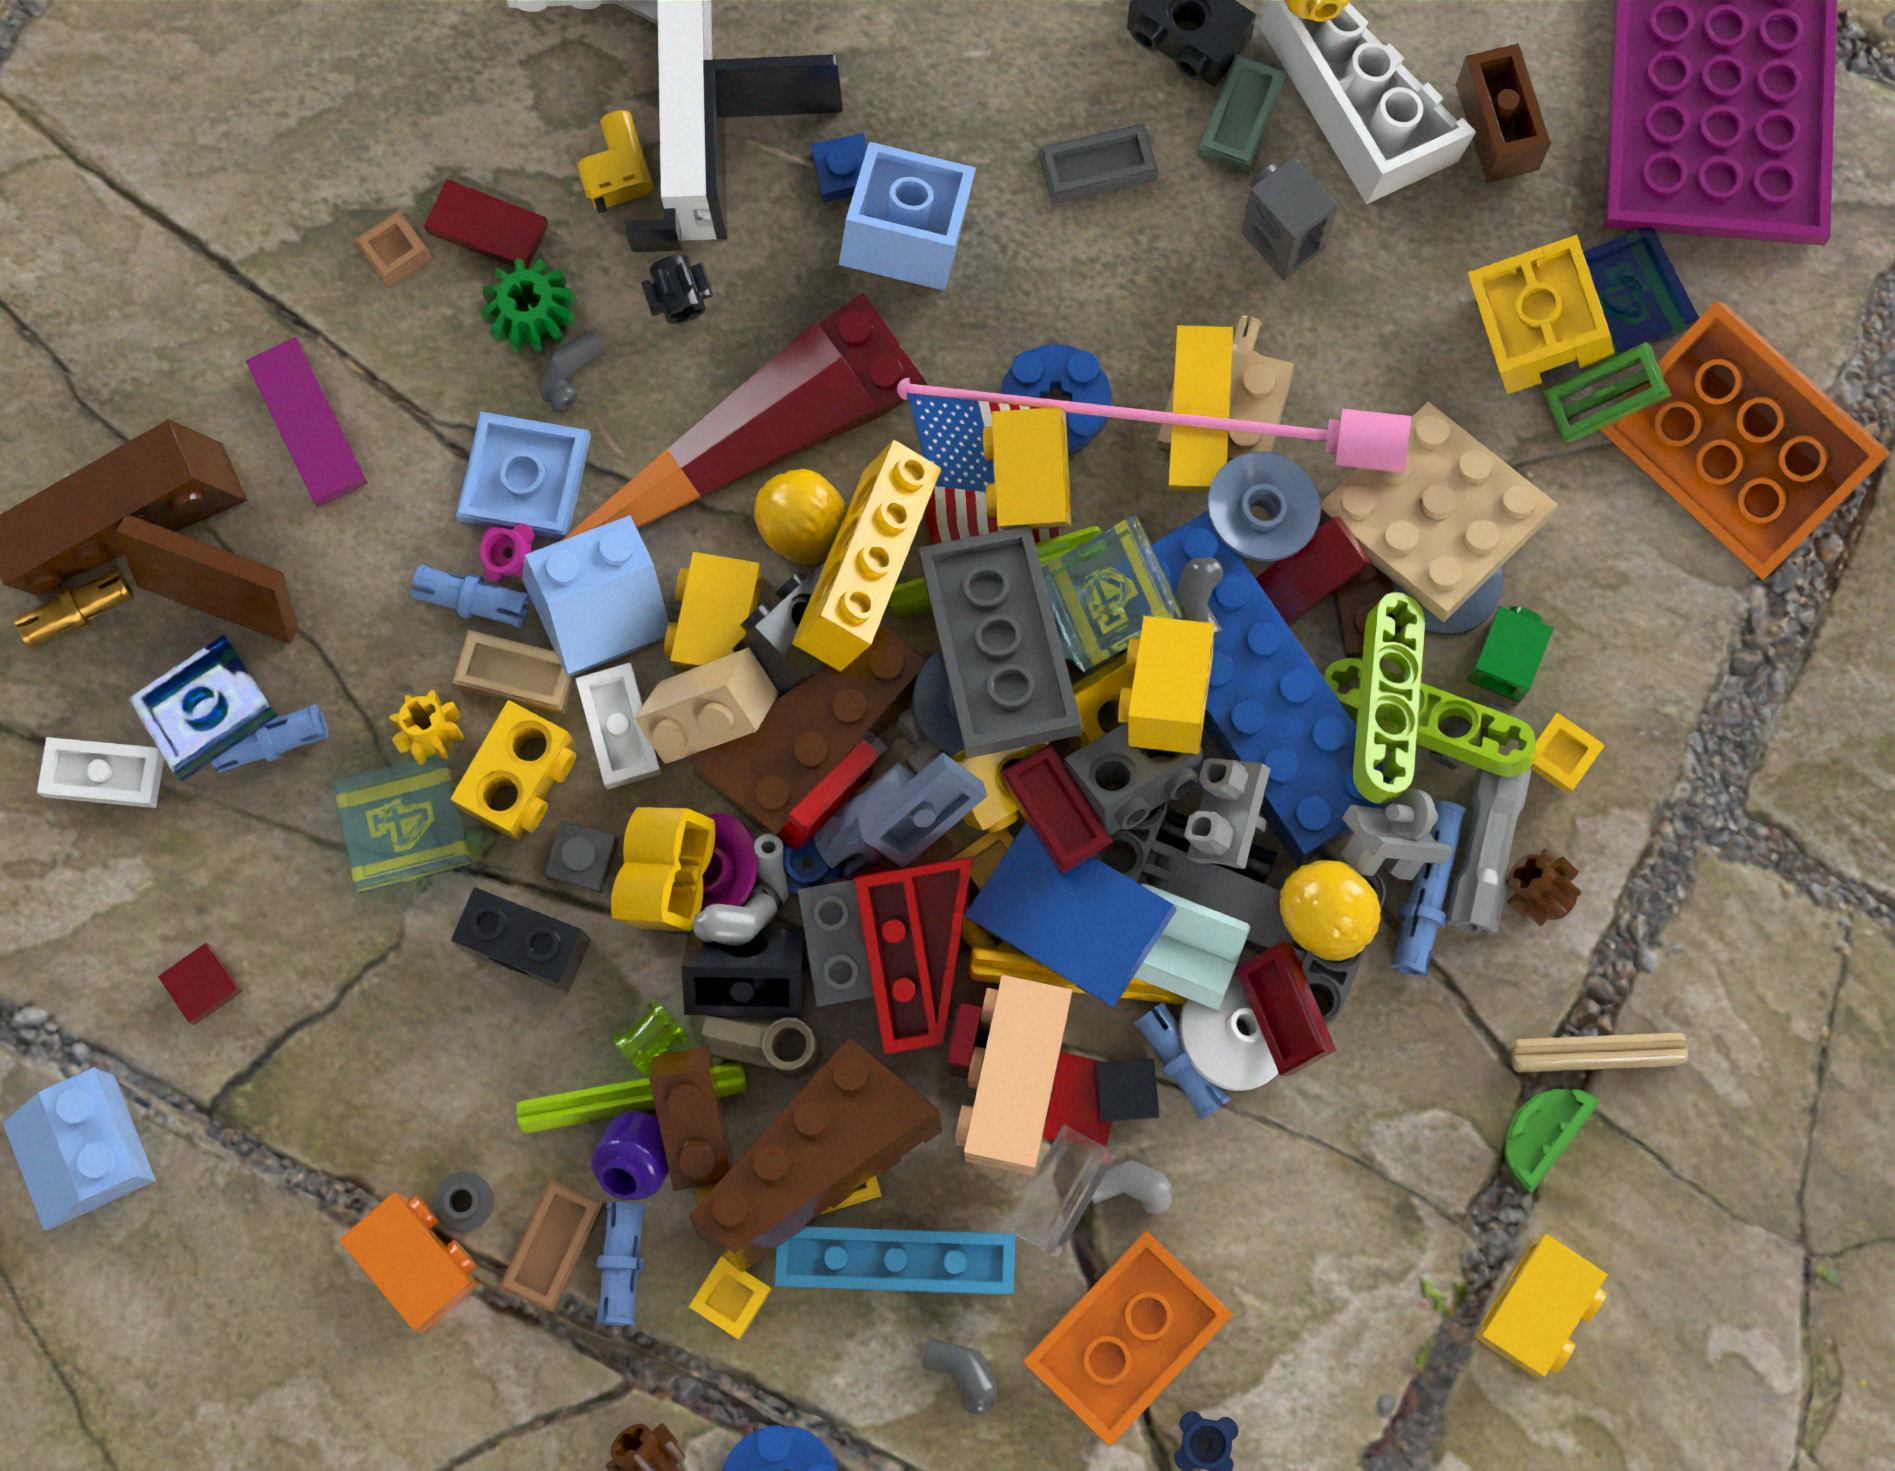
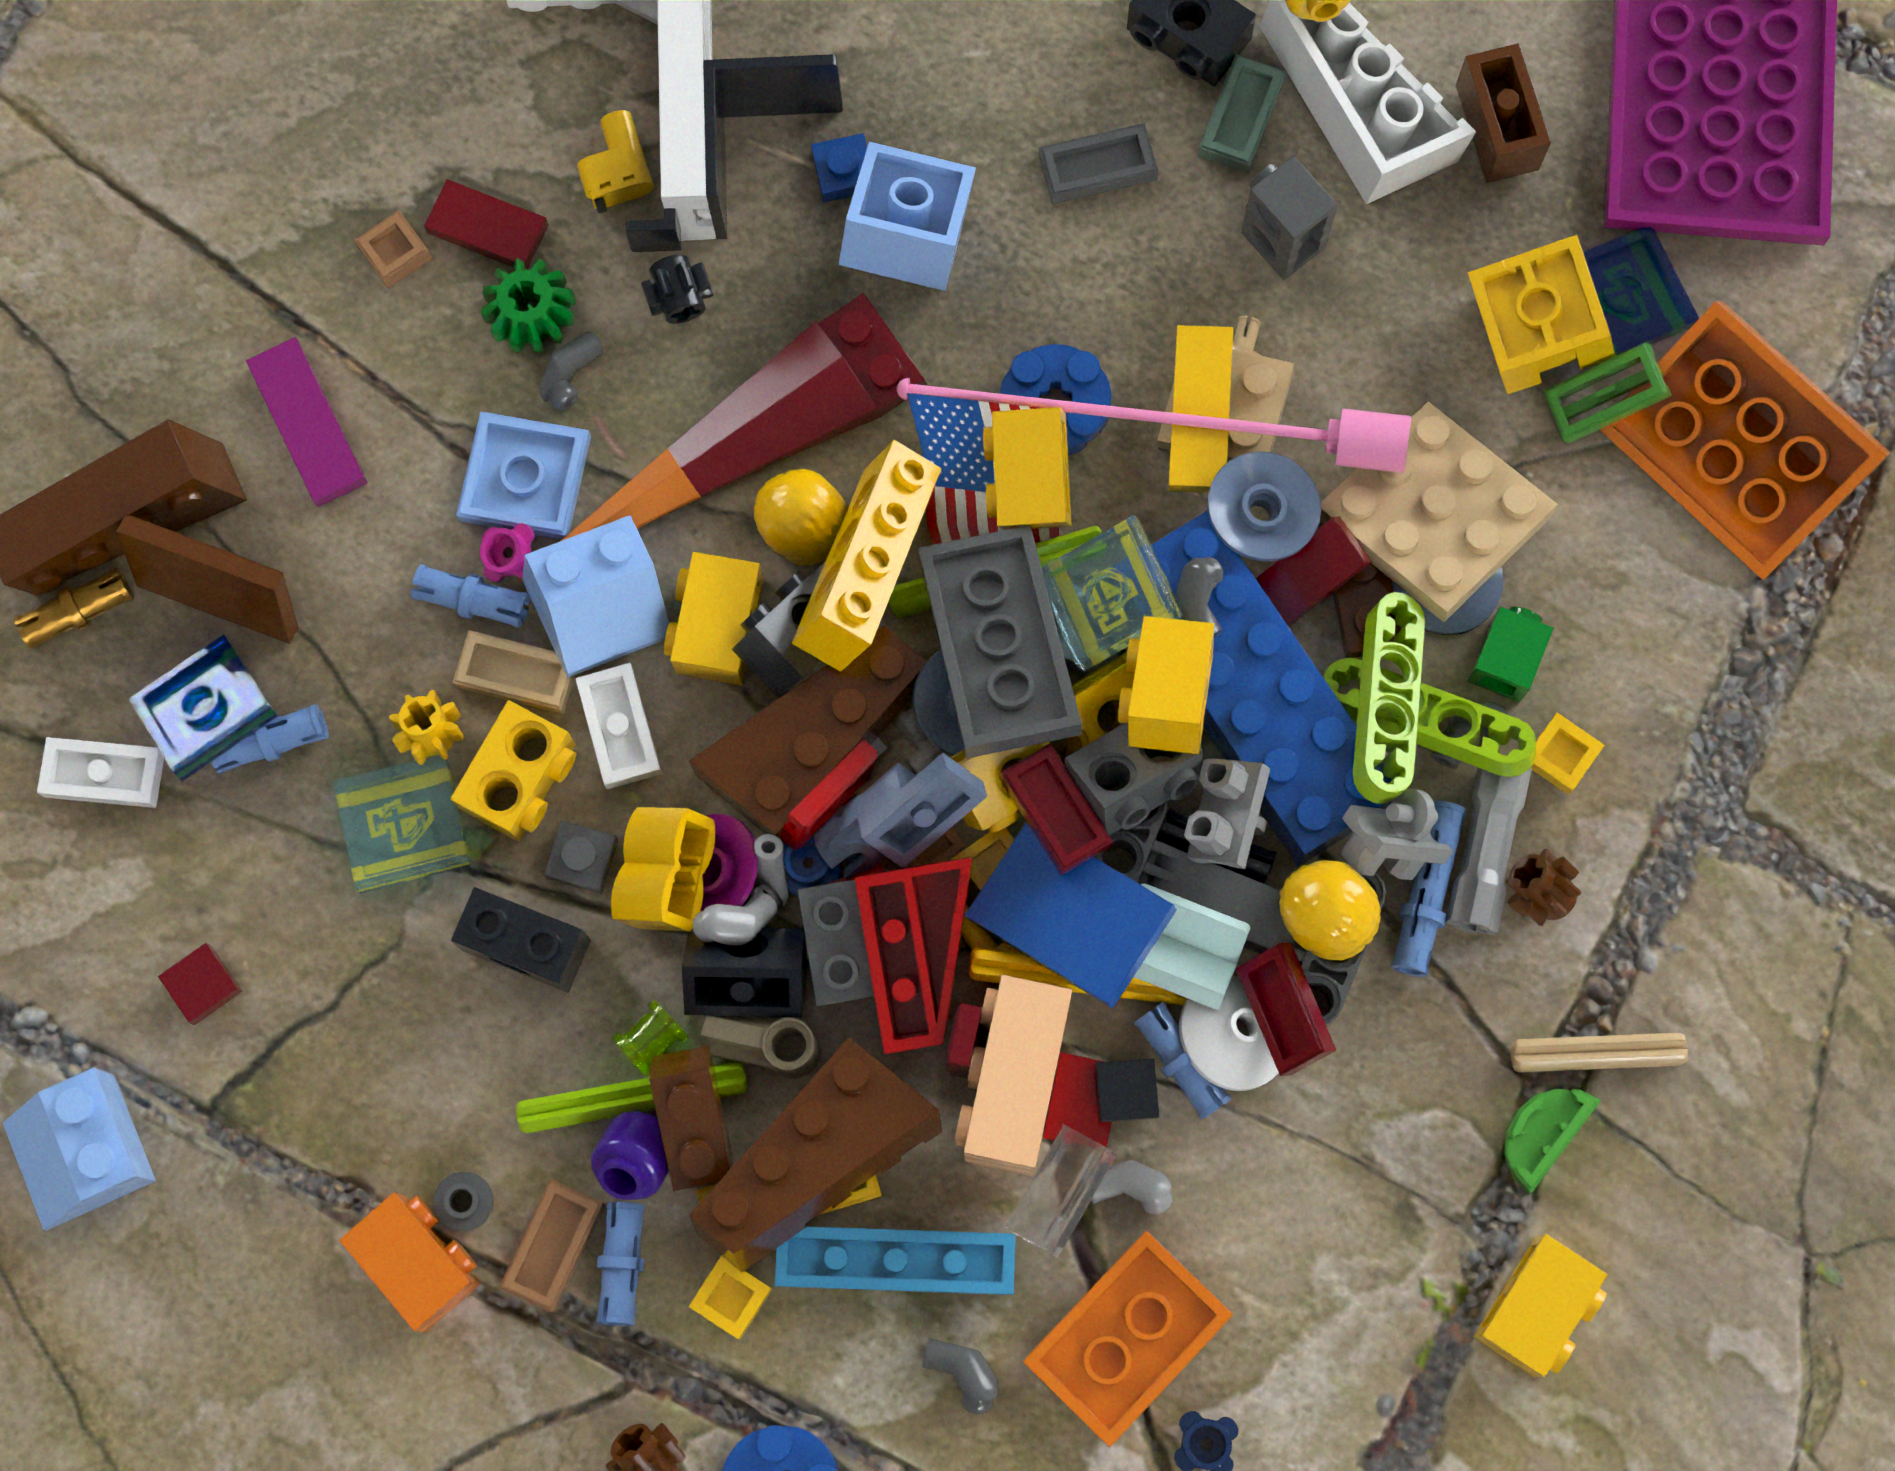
tan brick [635,647,779,764] -> none

